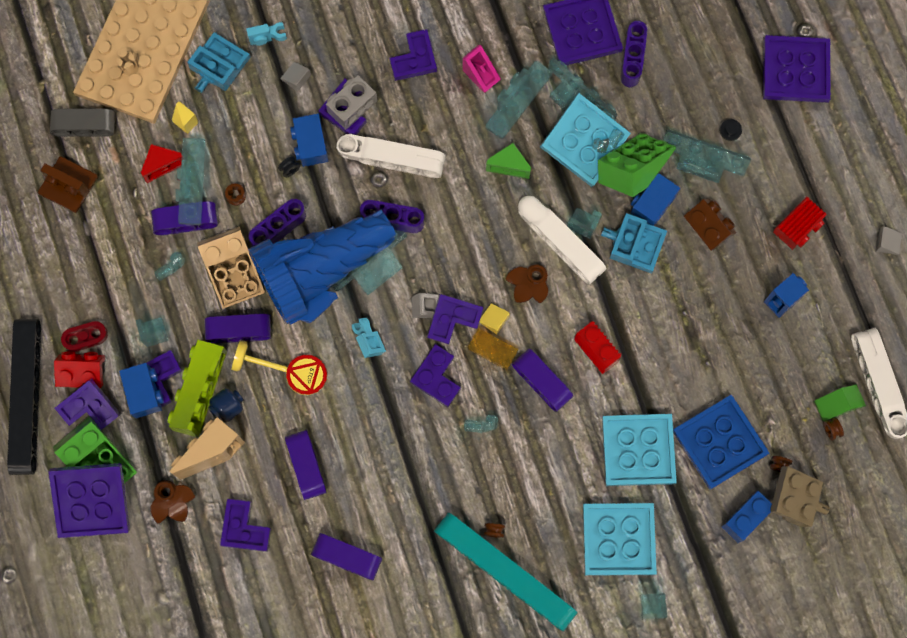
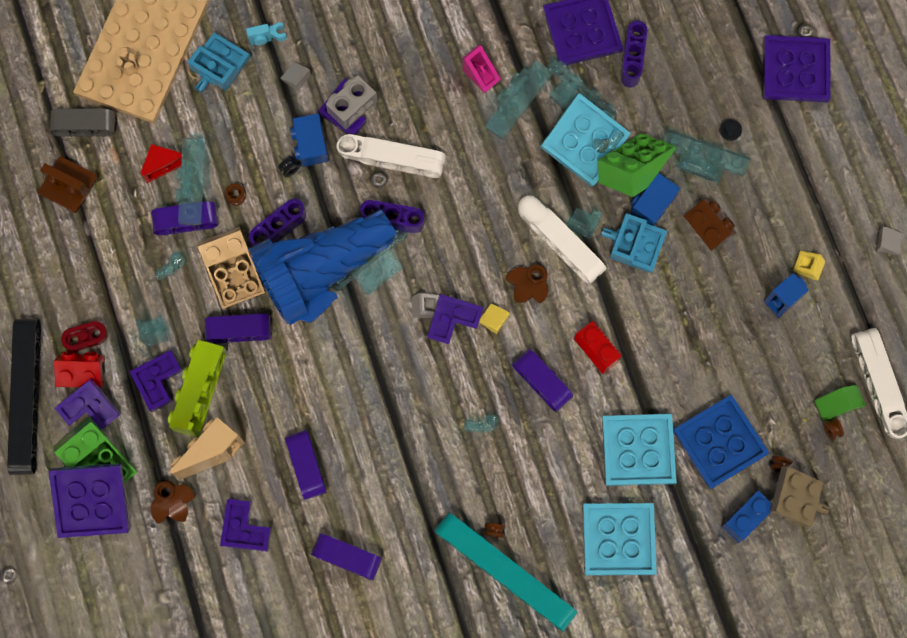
blue brick [119,363,164,419] -> none
light yellow slope [172,102,198,134] -> none
dark blue head [208,388,244,422] -> none
piece [231,340,327,395] -> none
medium azure plate [352,318,386,358] -> none
dark purple plate [390,29,437,81] -> none
dark purple plate [410,344,461,407] -> none
clear yellow plate [468,328,519,371] -> none
bright green slope [486,143,531,179] -> none
clear light blue panel [640,593,667,620] -> none
red brick [773,197,827,250] -> none
none -> light yellow slope [793,251,825,281]

